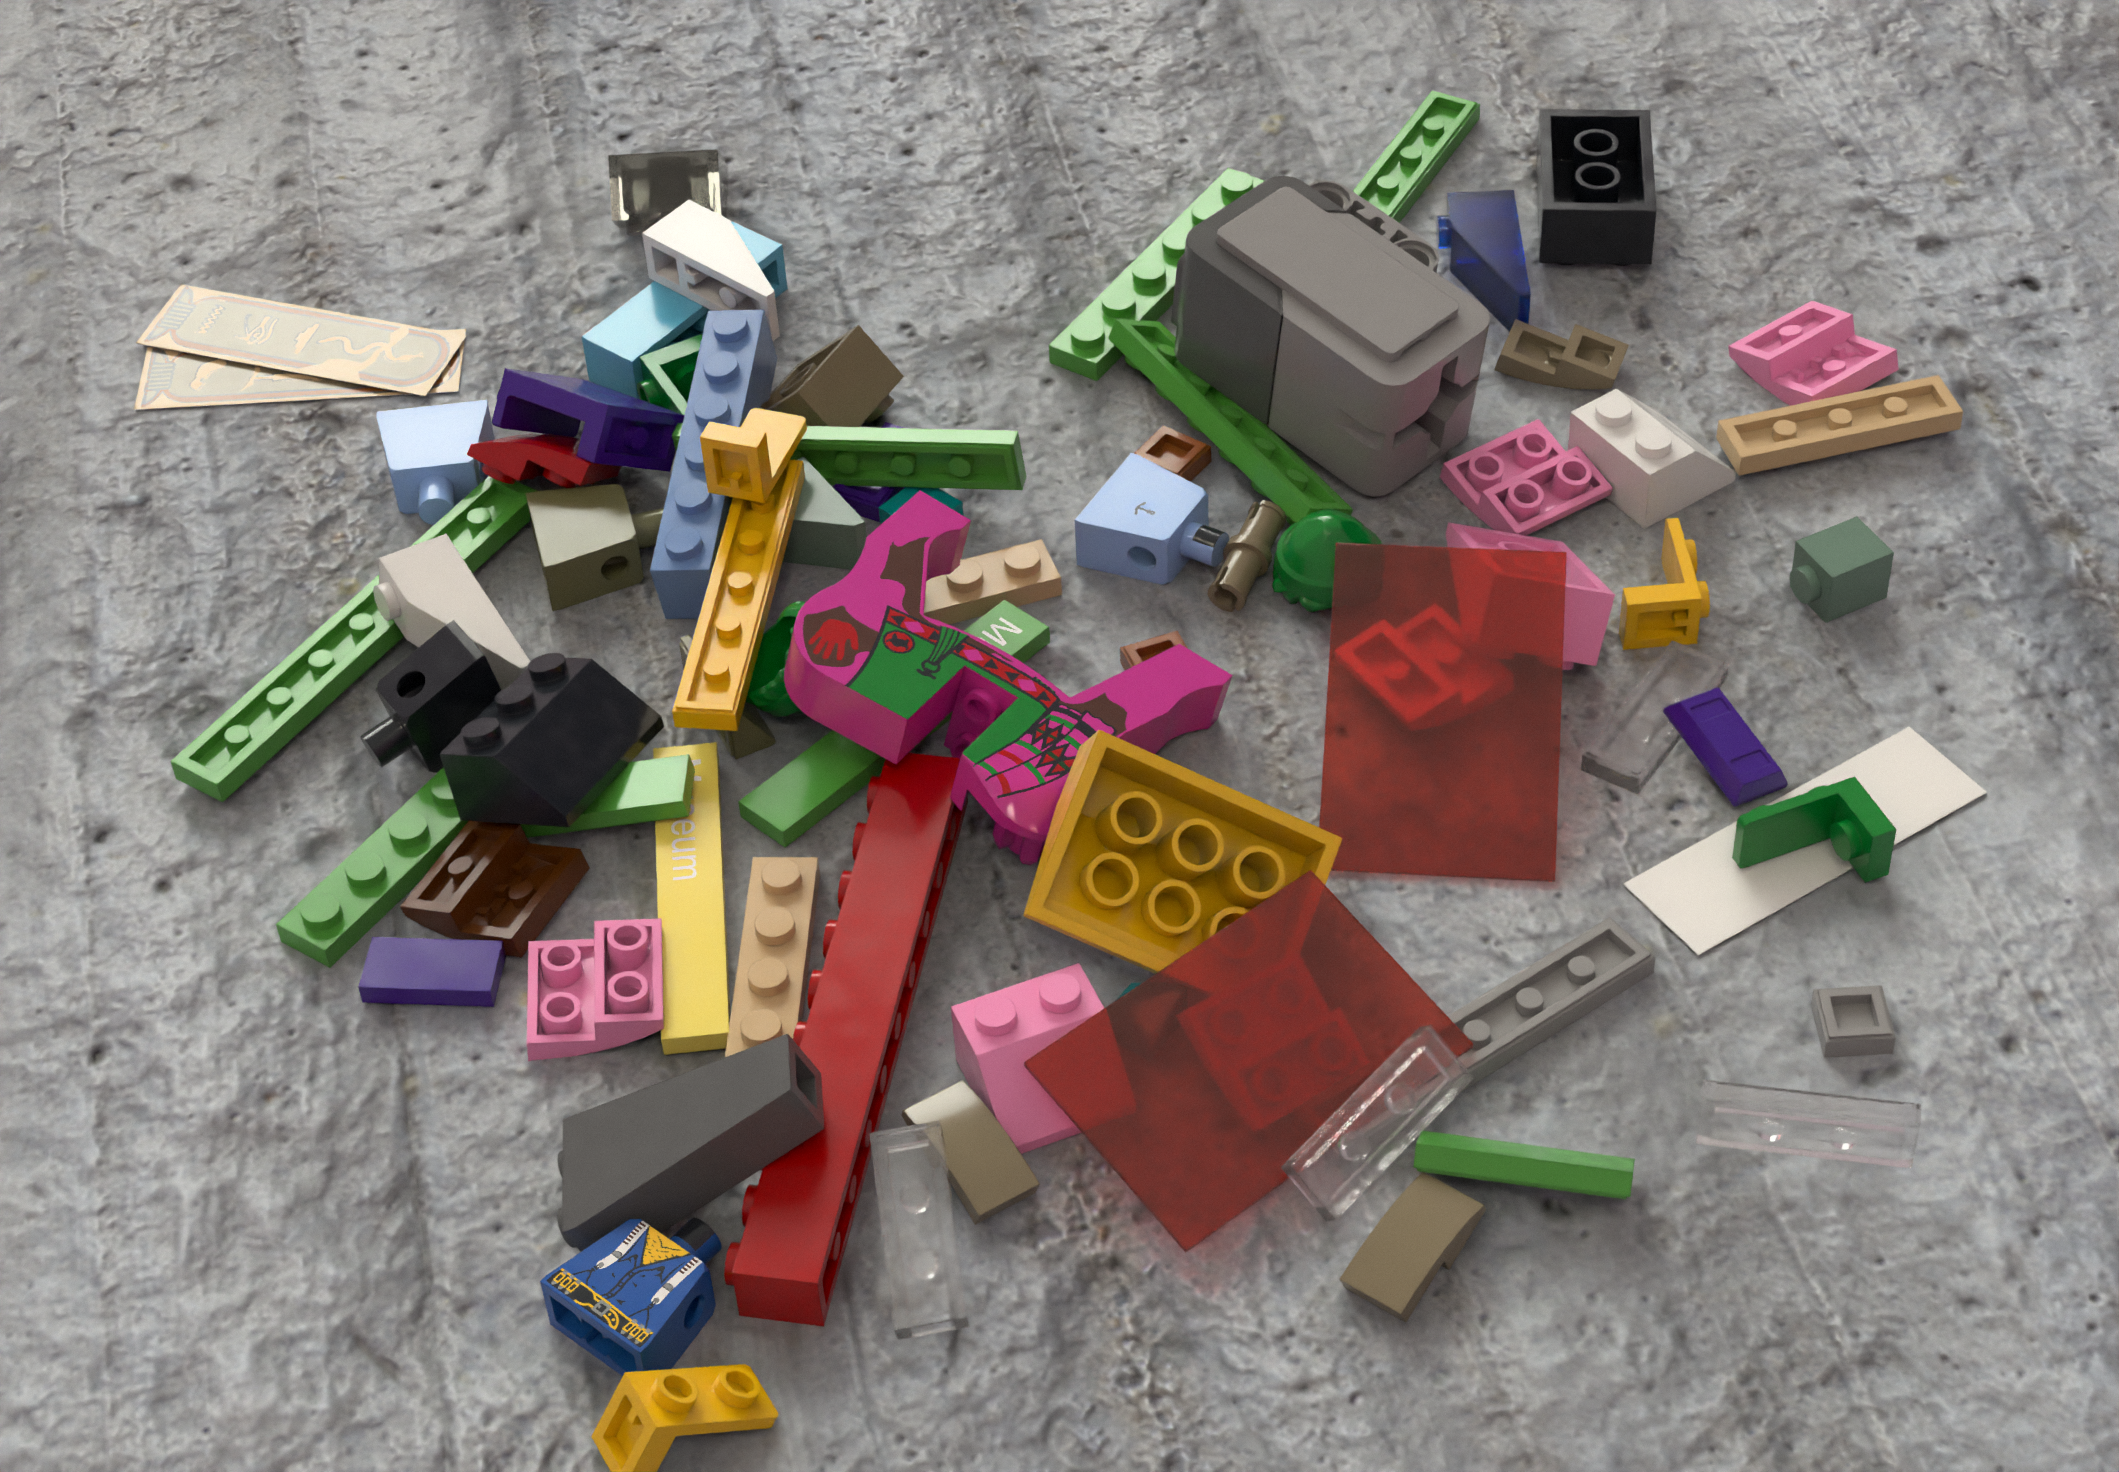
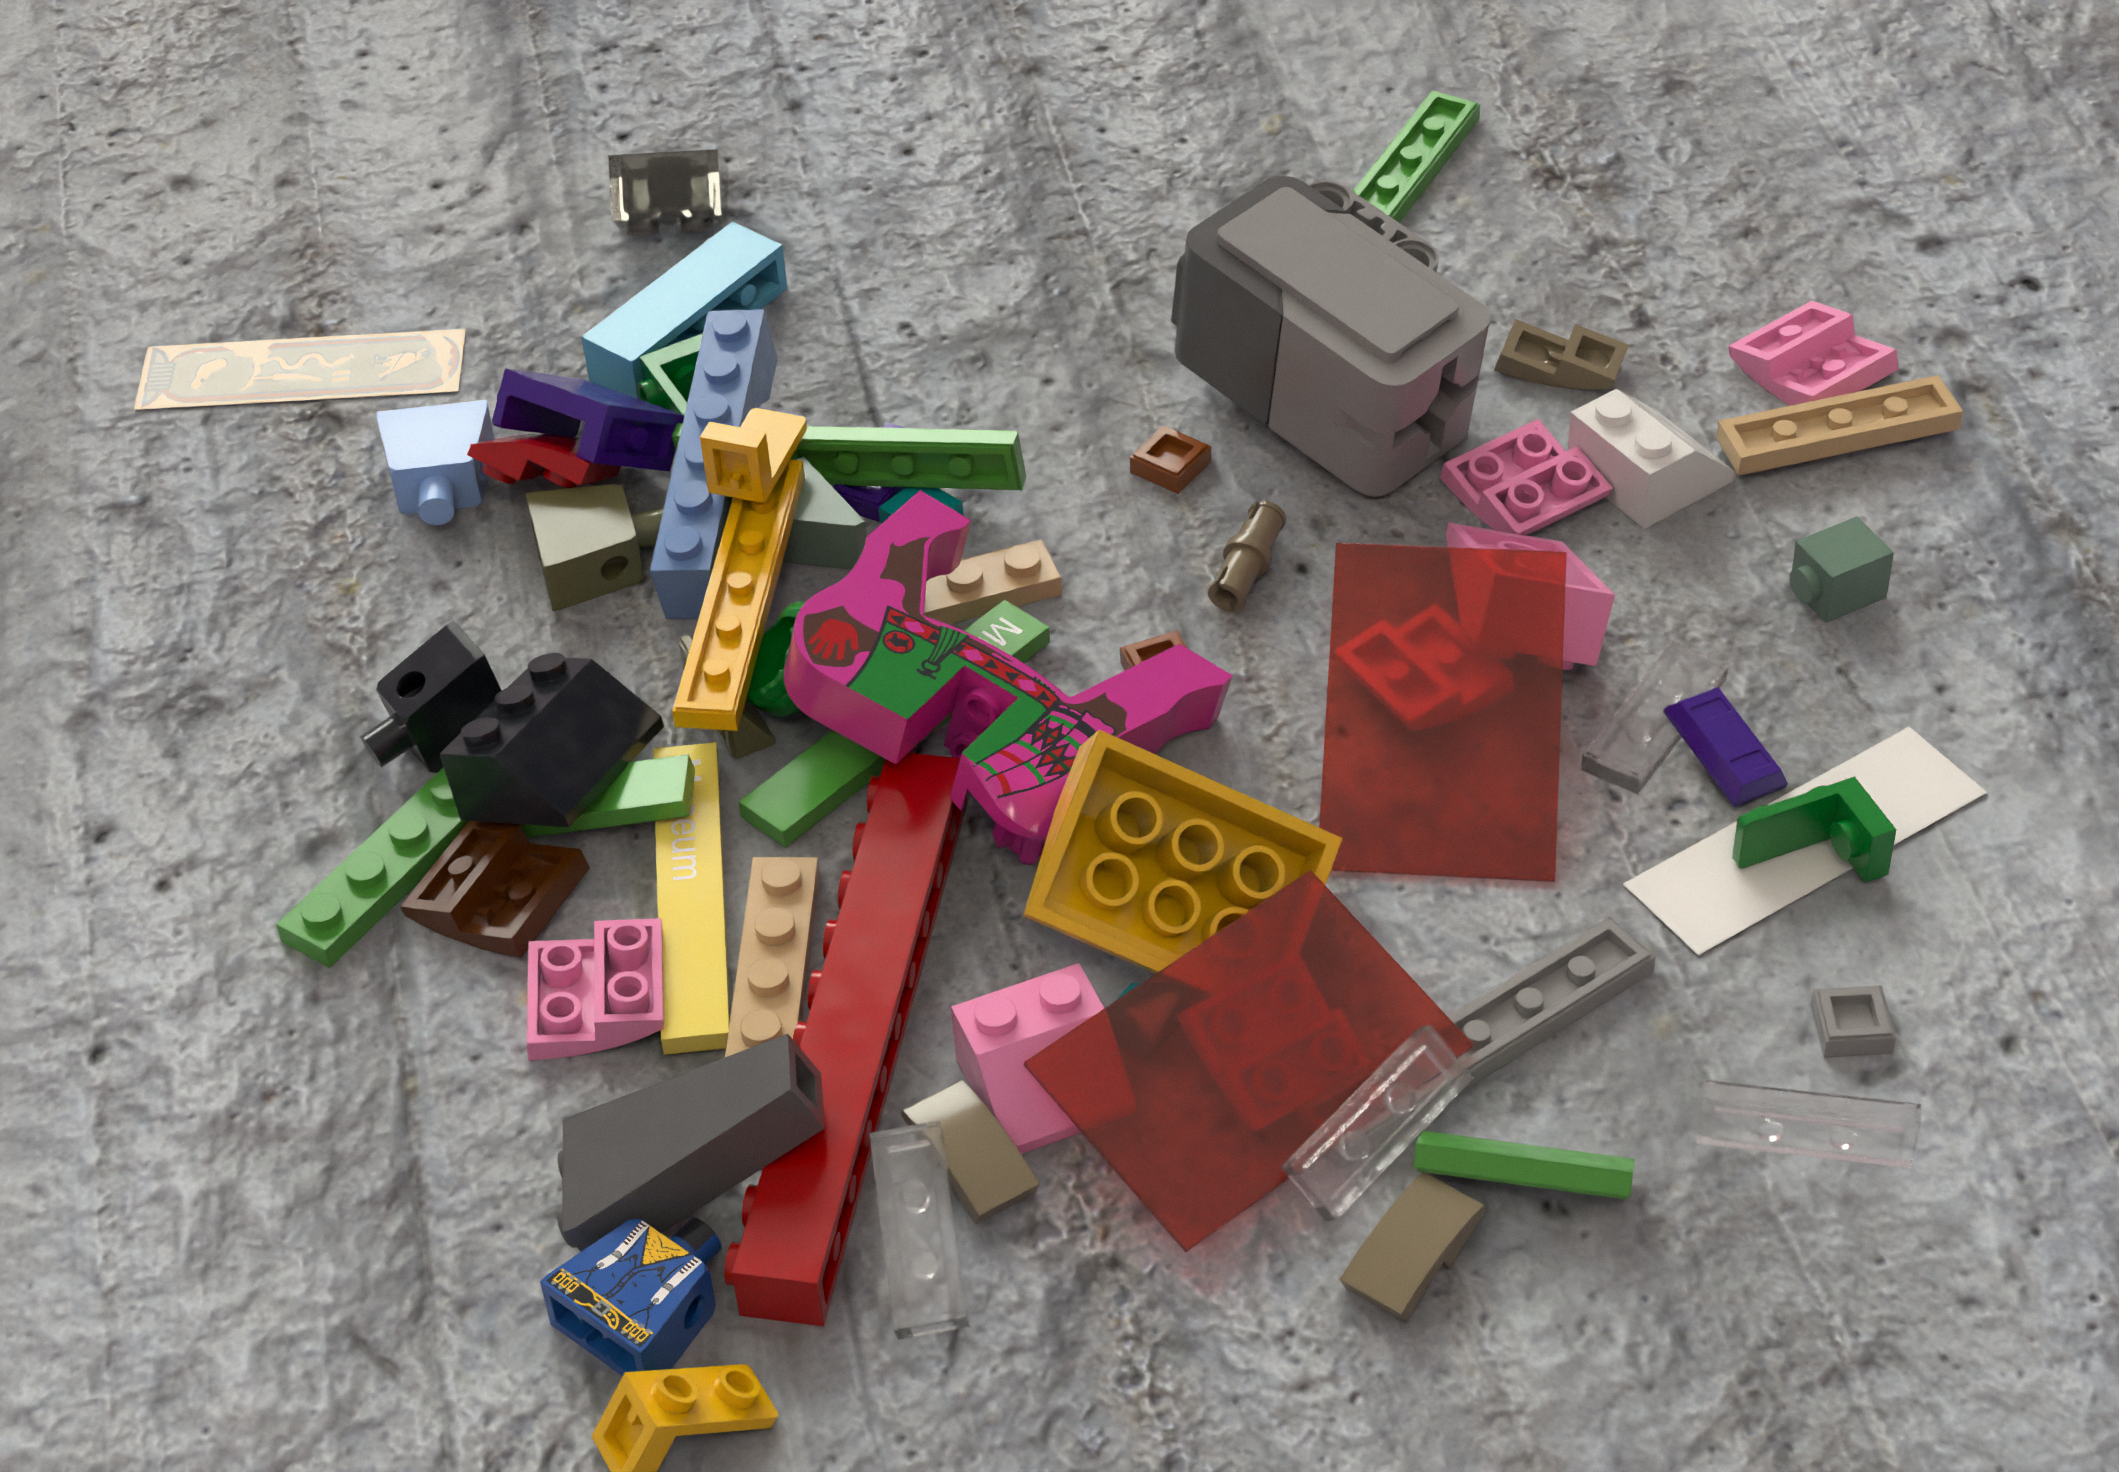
sticker [136,285,467,396] -> none
bright green plate [170,476,537,802] -> none
tile [358,937,506,1007] -> none
white slope [373,534,530,690] -> none
white slope [642,200,780,341] -> none
dark tan slope [759,325,904,427] -> none
plate [1049,168,1265,381] -> none
light blue torso [1074,453,1229,585] -> none
bright green plate [1108,319,1353,525] -> none
green hair [1272,509,1386,613] -> none
clear blue slope [1436,190,1531,332] -> none
black brick [1536,109,1657,266] -> none
yellow bracket [1619,518,1710,650] -> none

